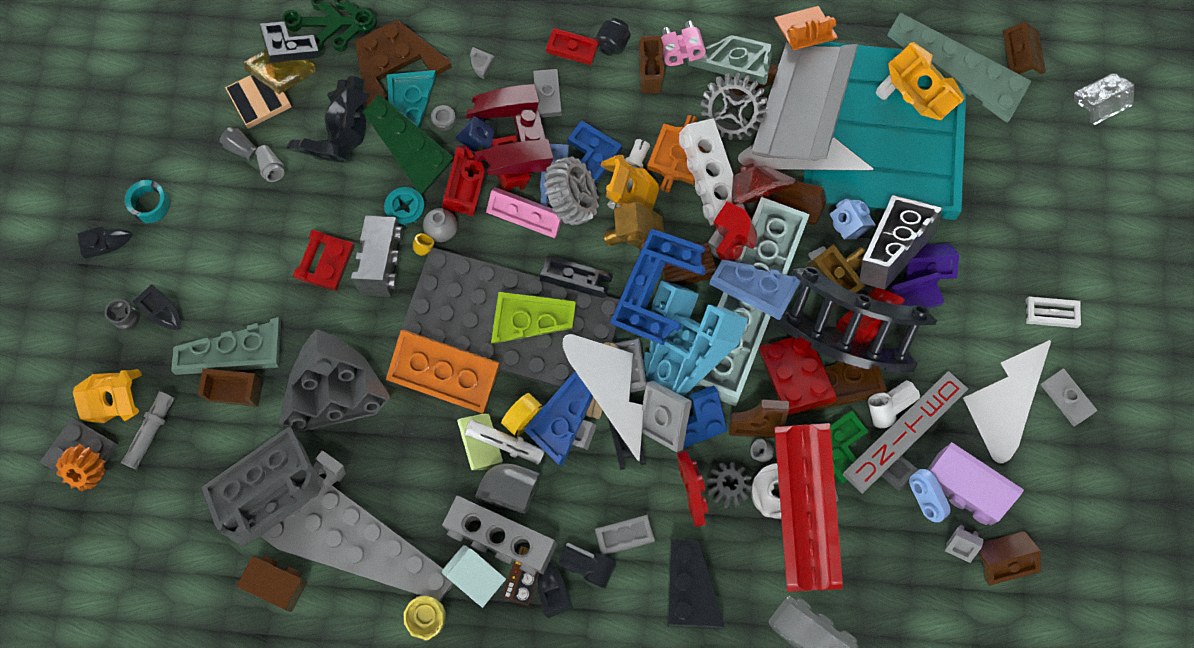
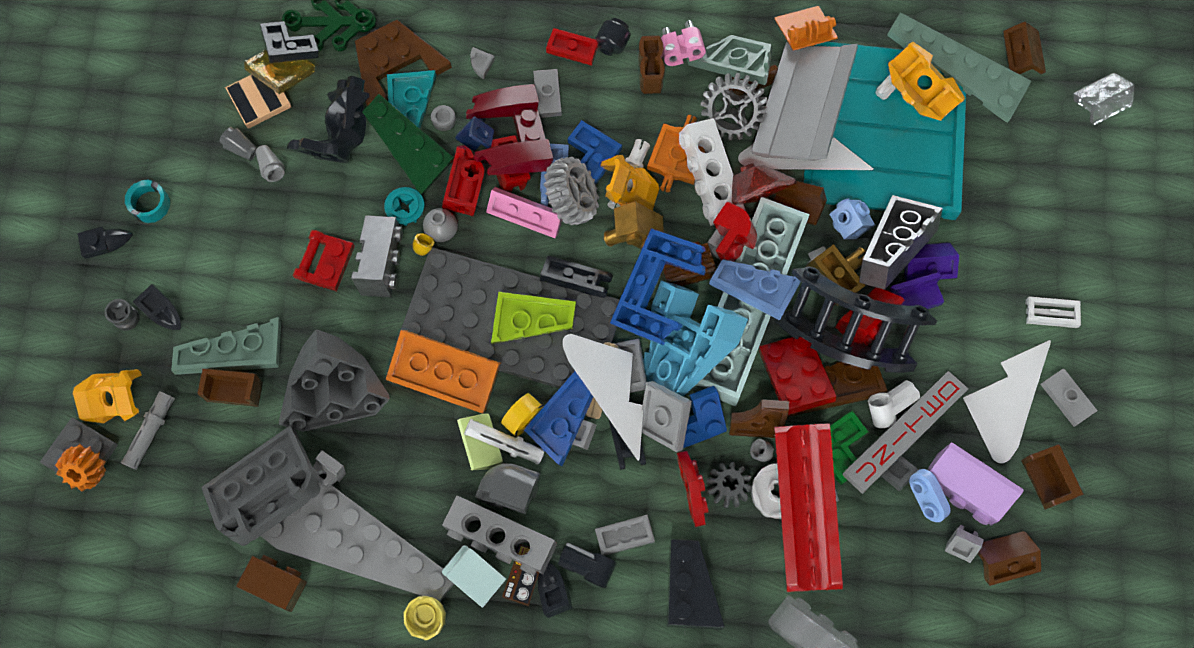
none -> reddish brown panel [1021,444,1083,510]

